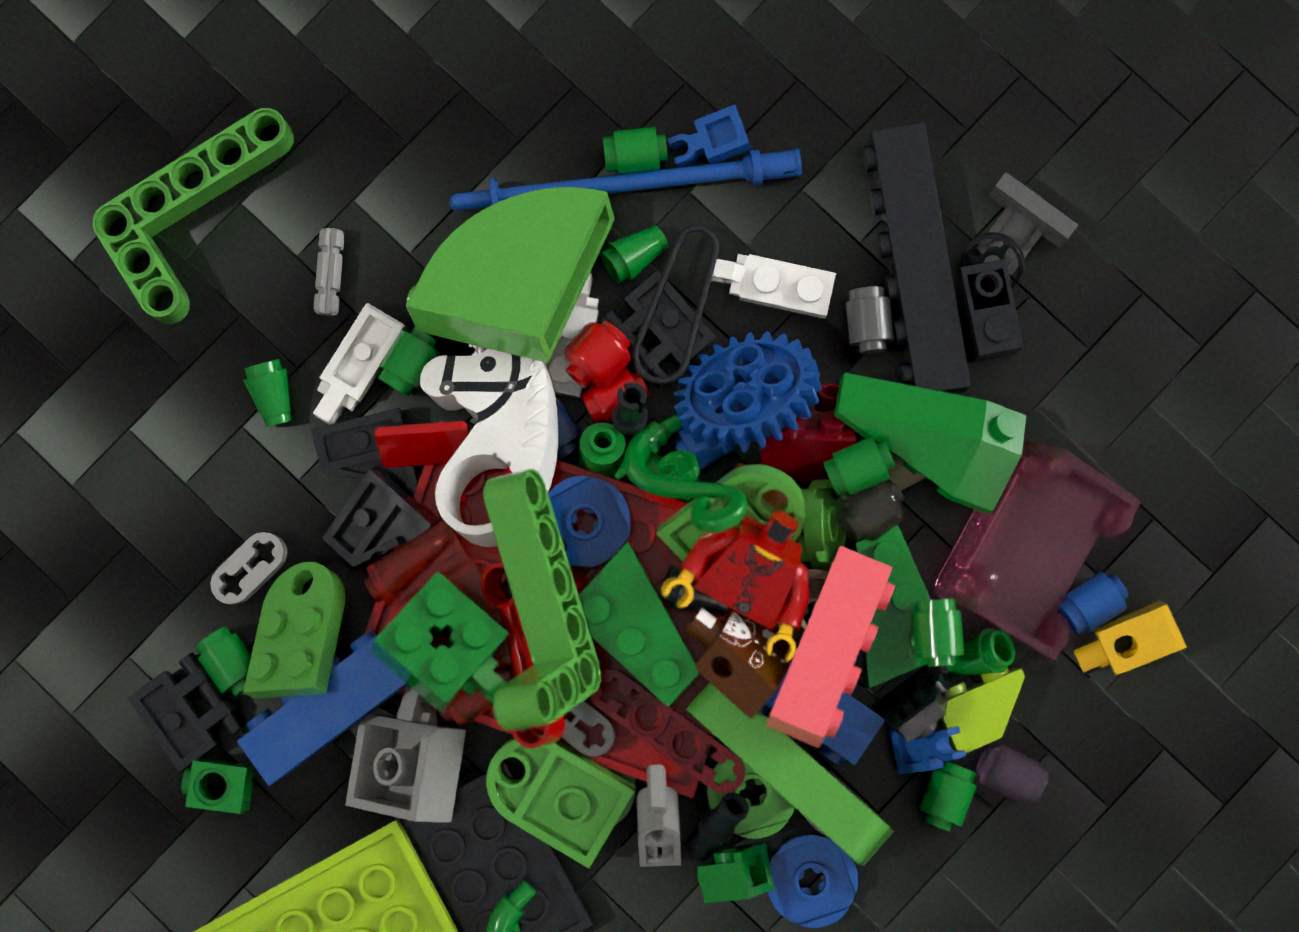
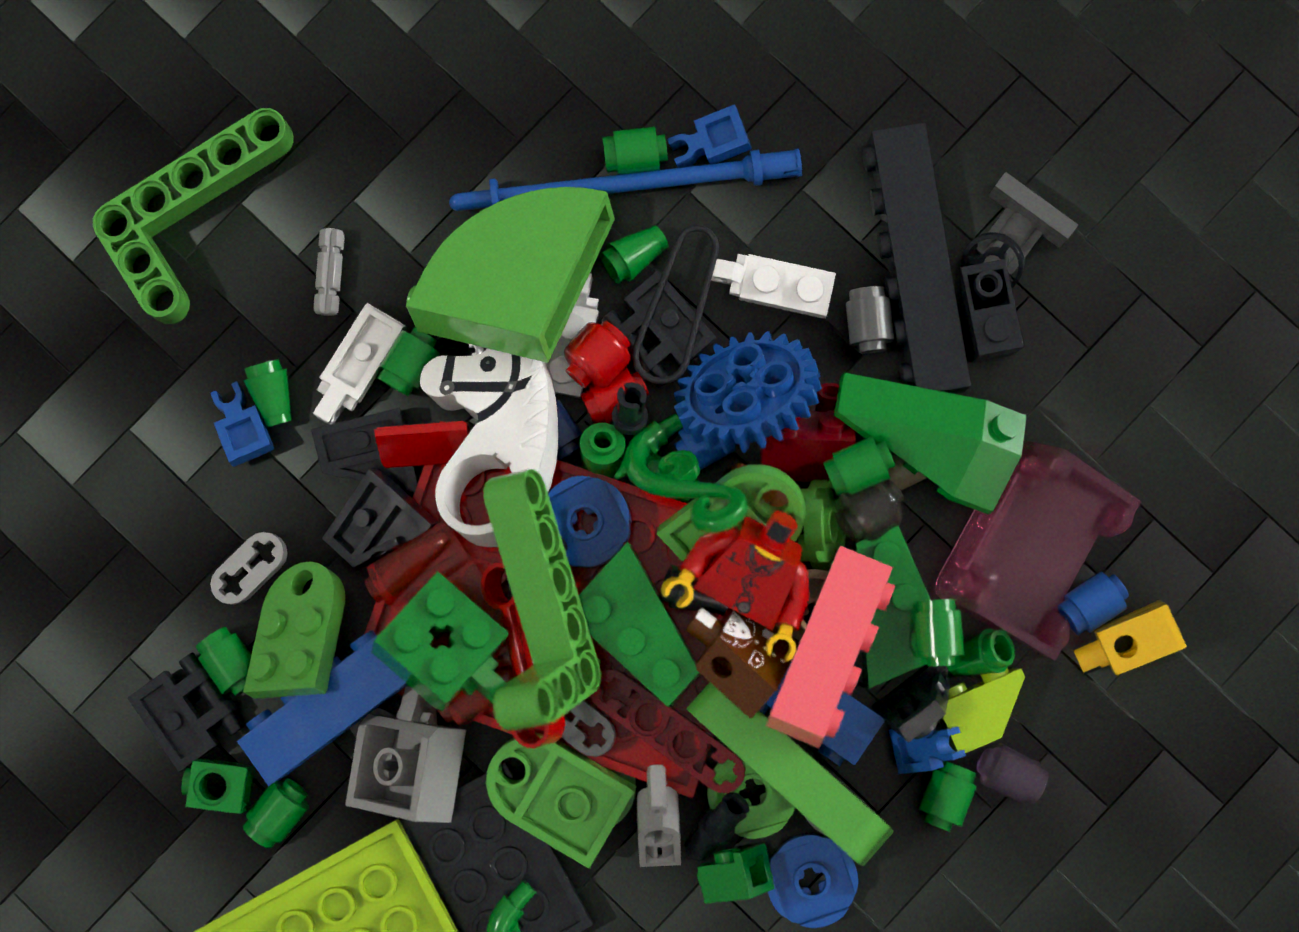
none -> blue plate [210,382,275,467]
none -> green brick [243,778,310,849]

